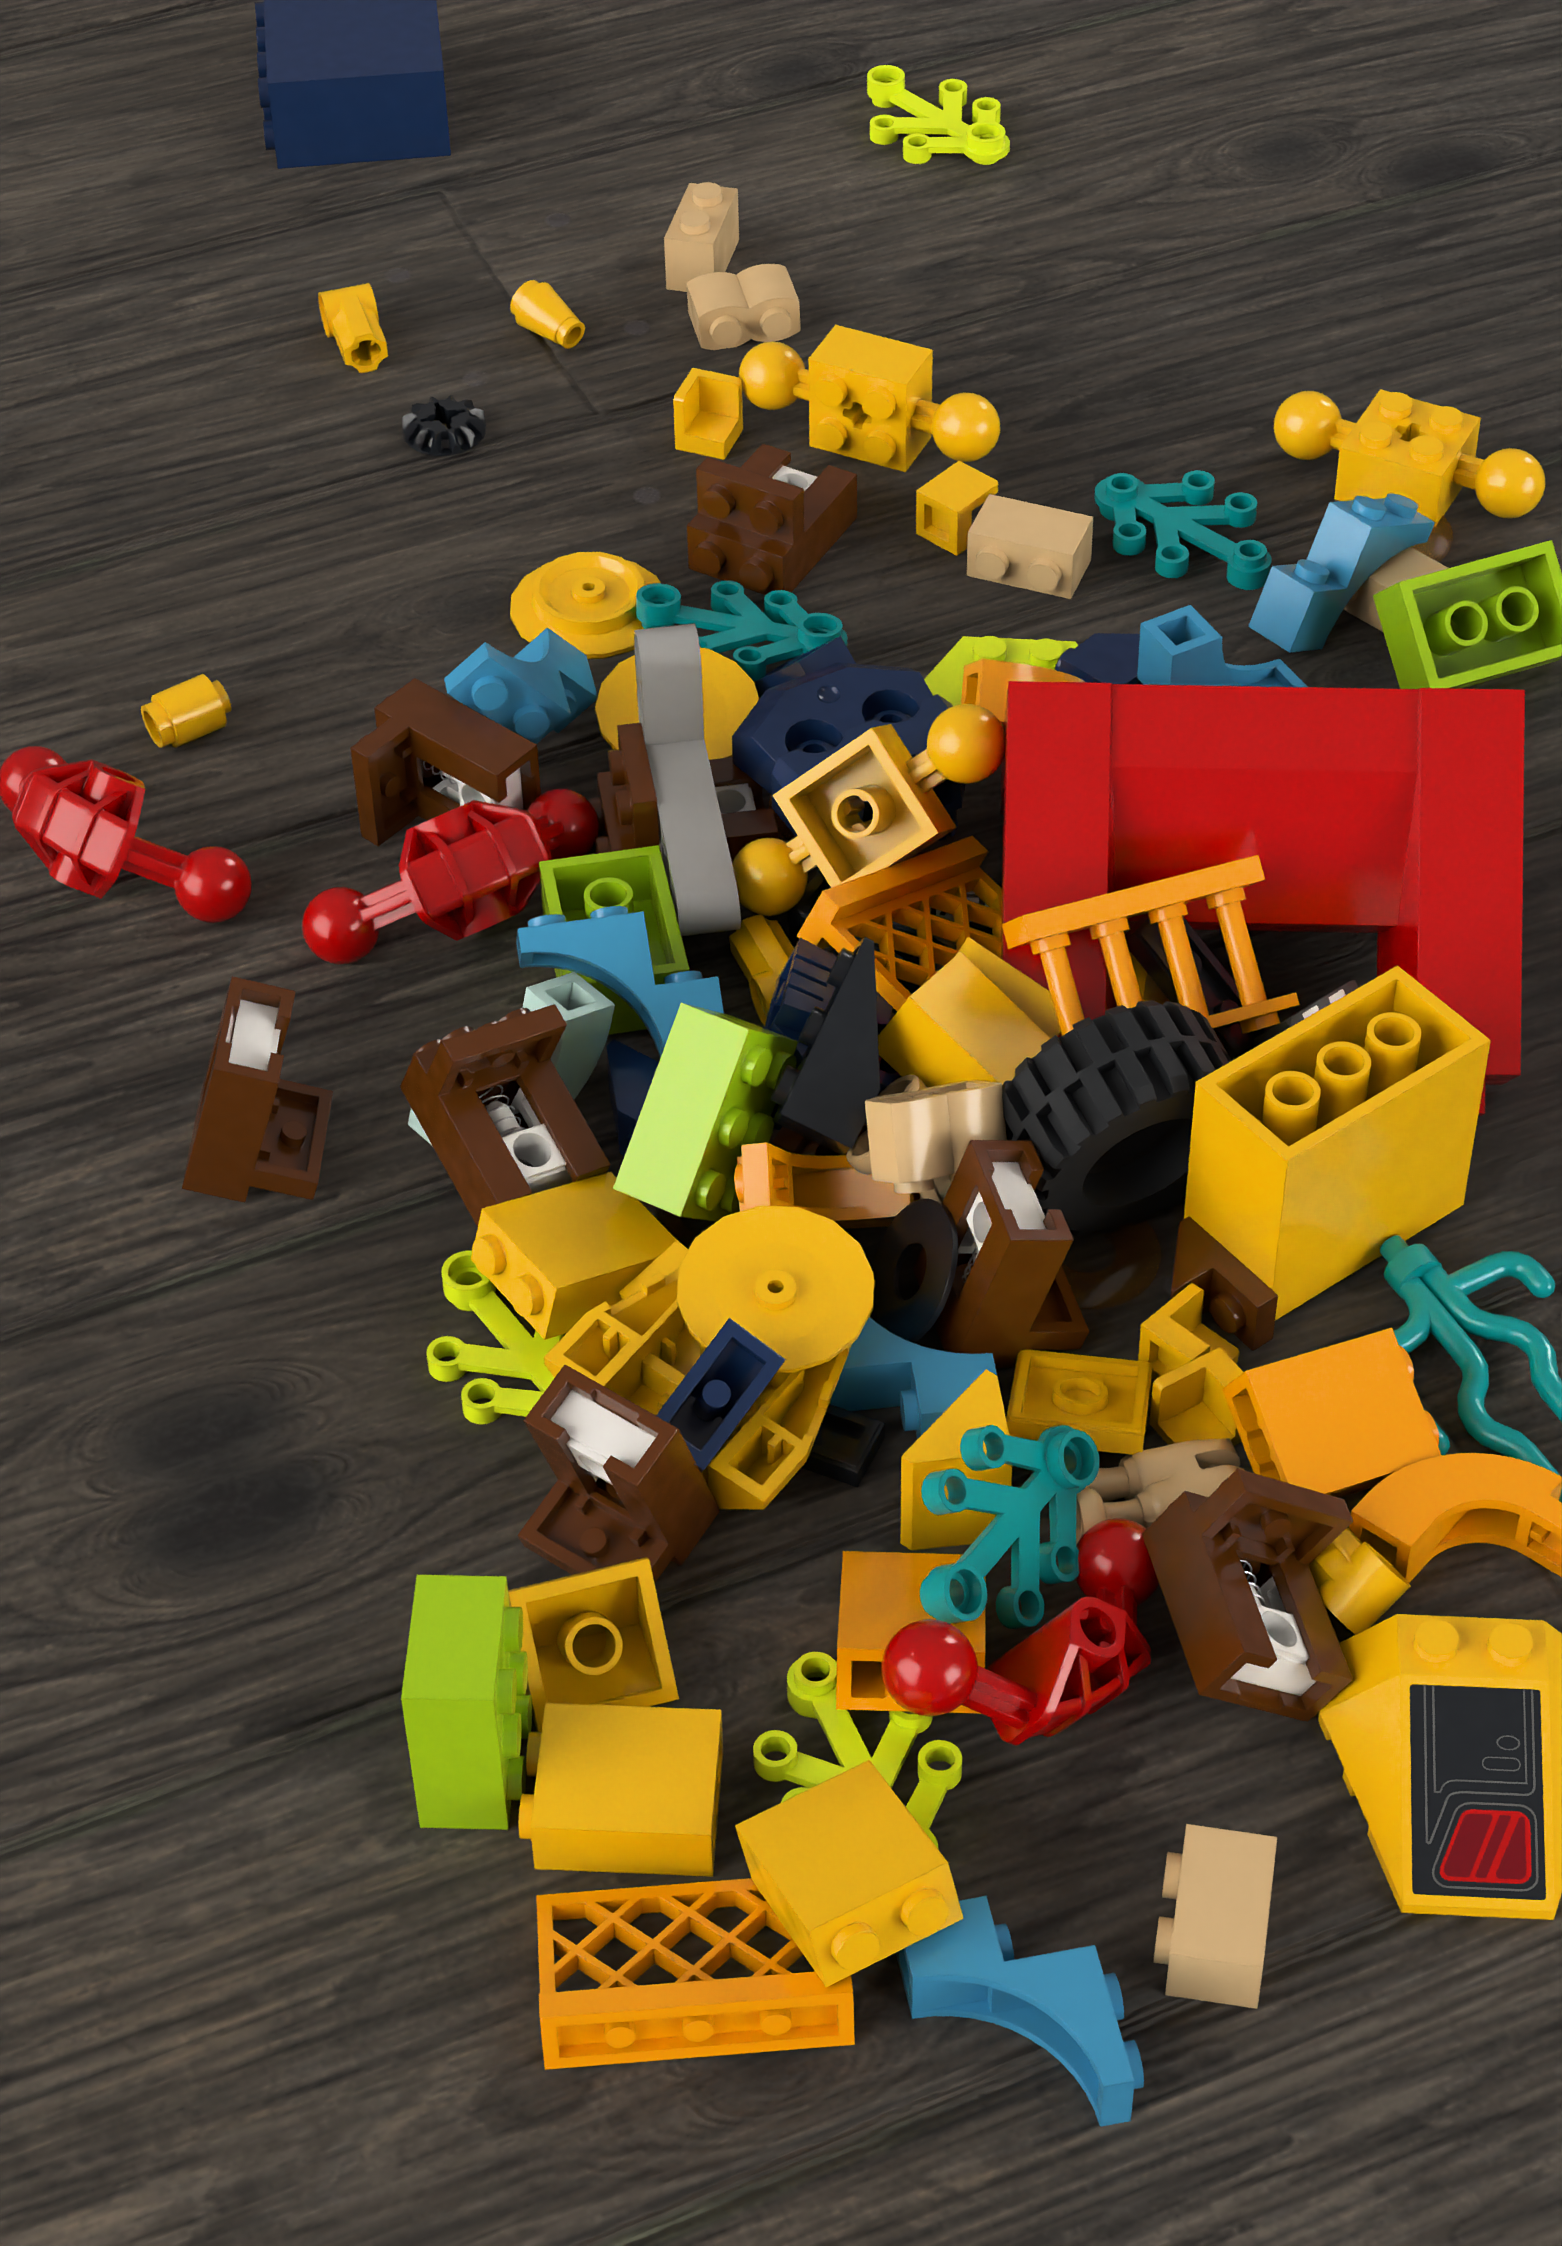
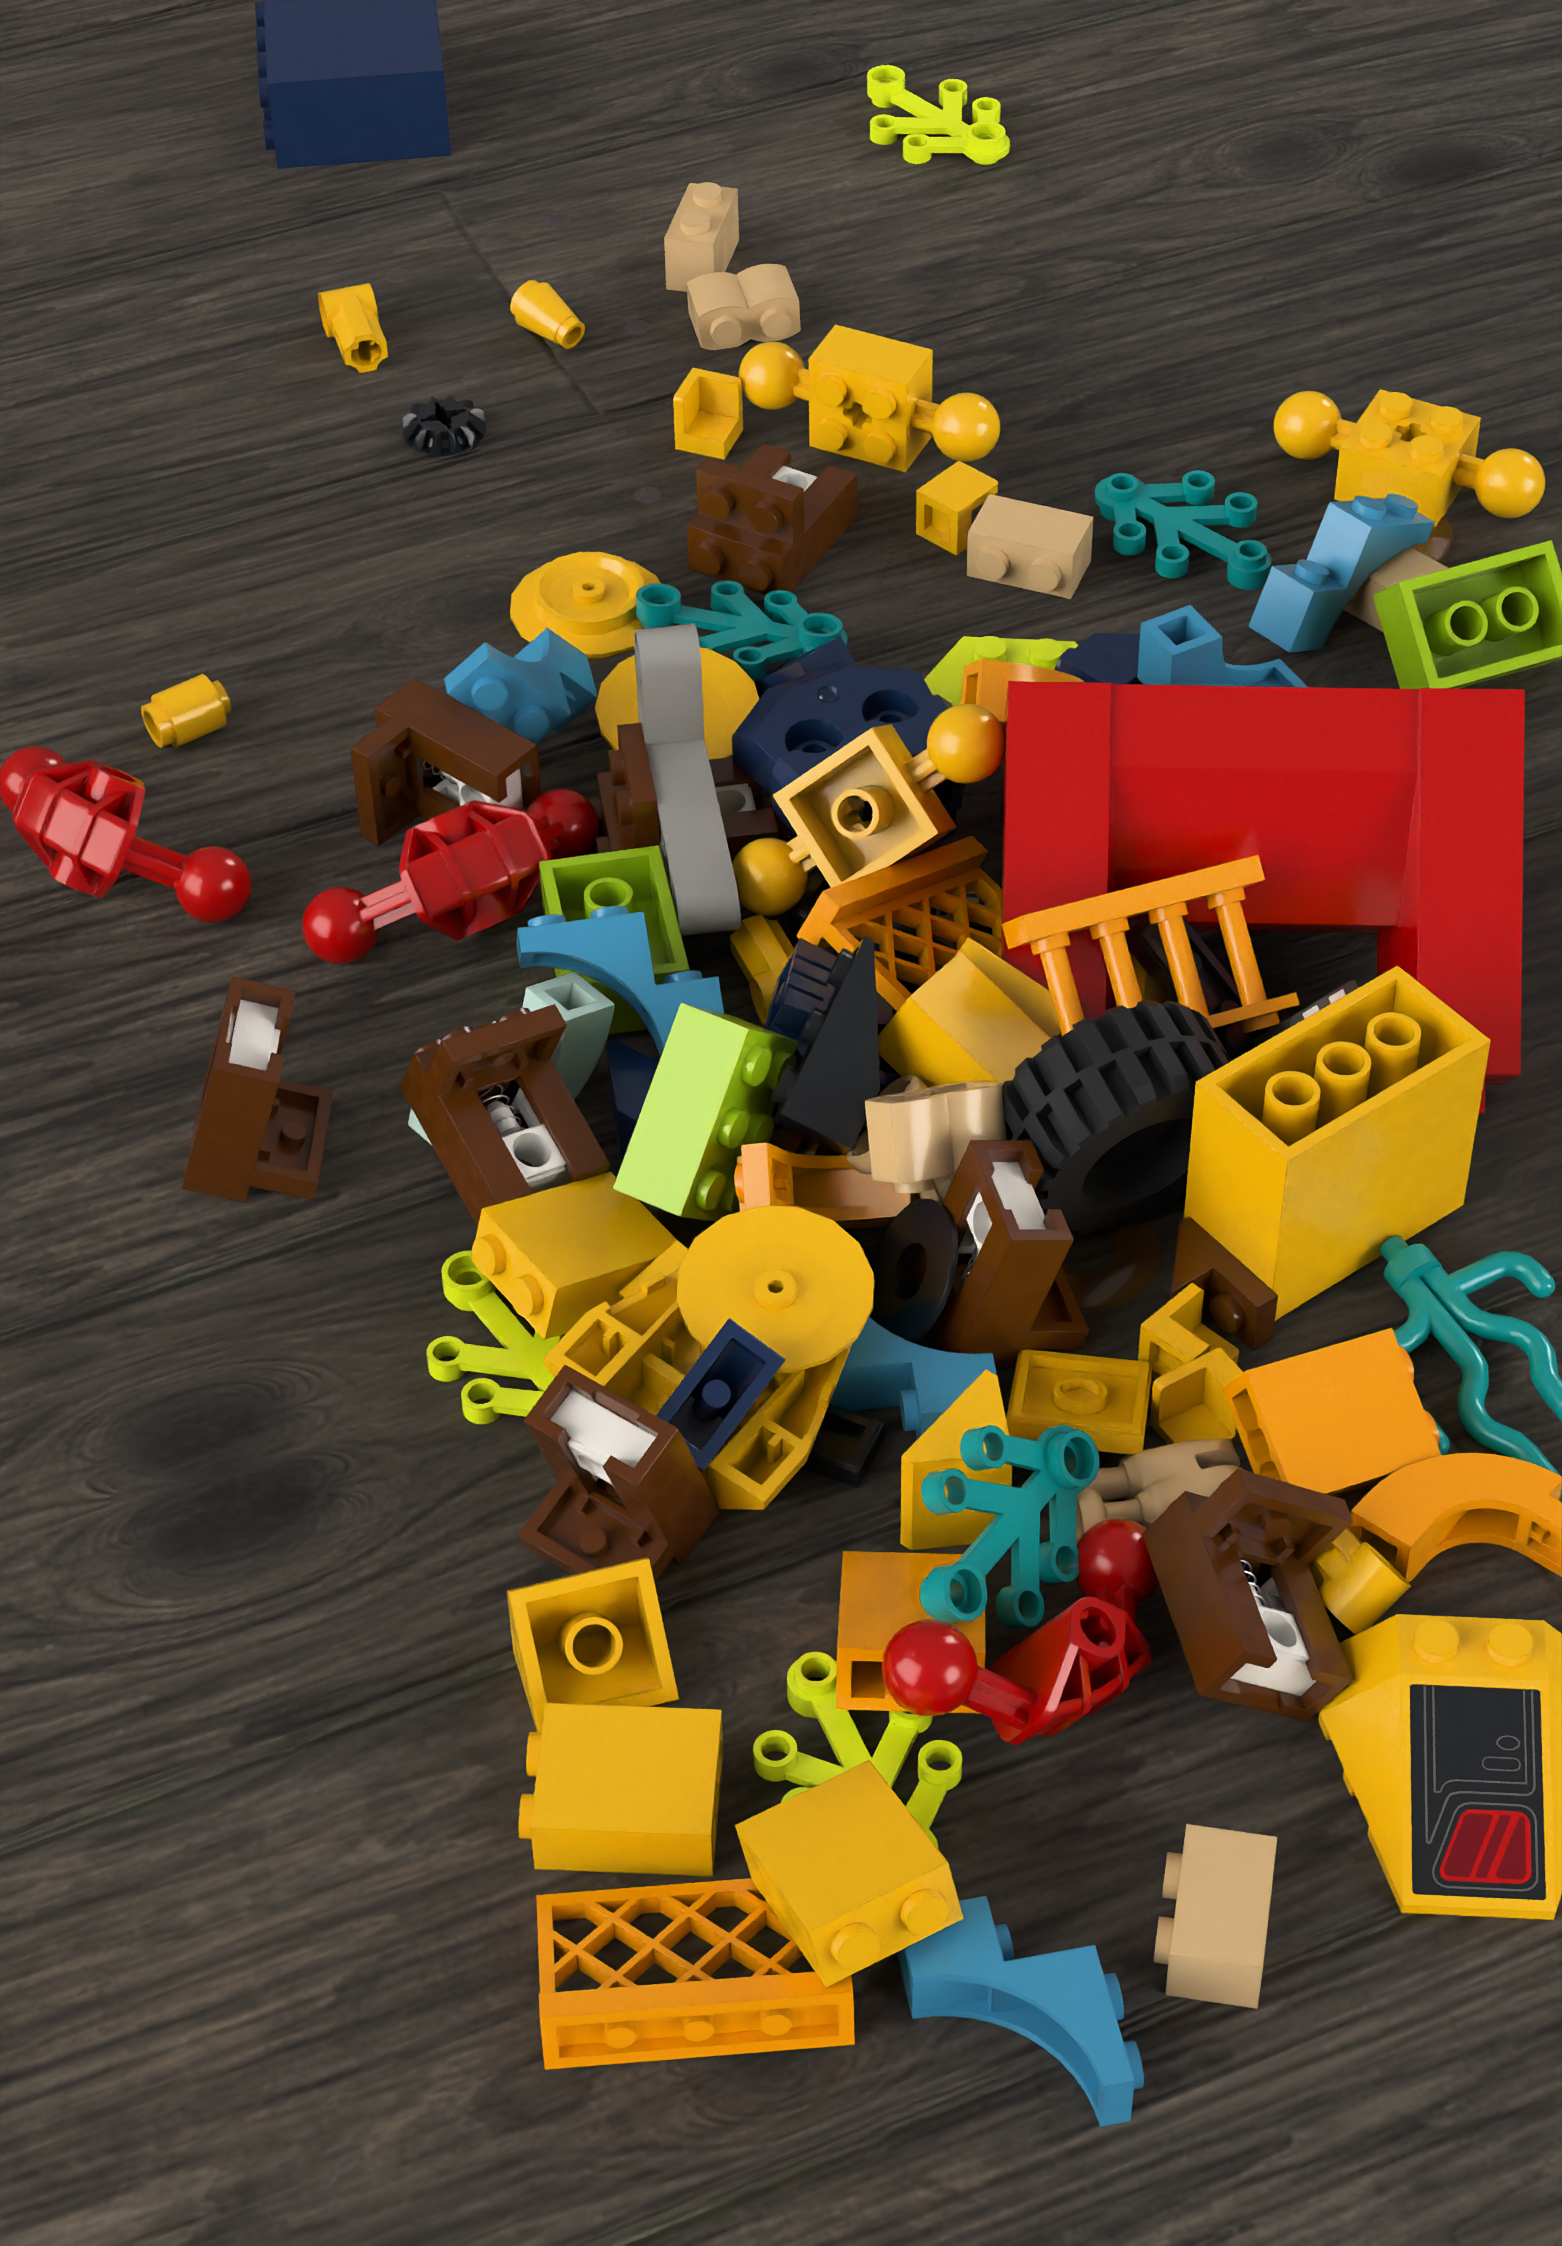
lime brick [401,1575,532,1830] -> none

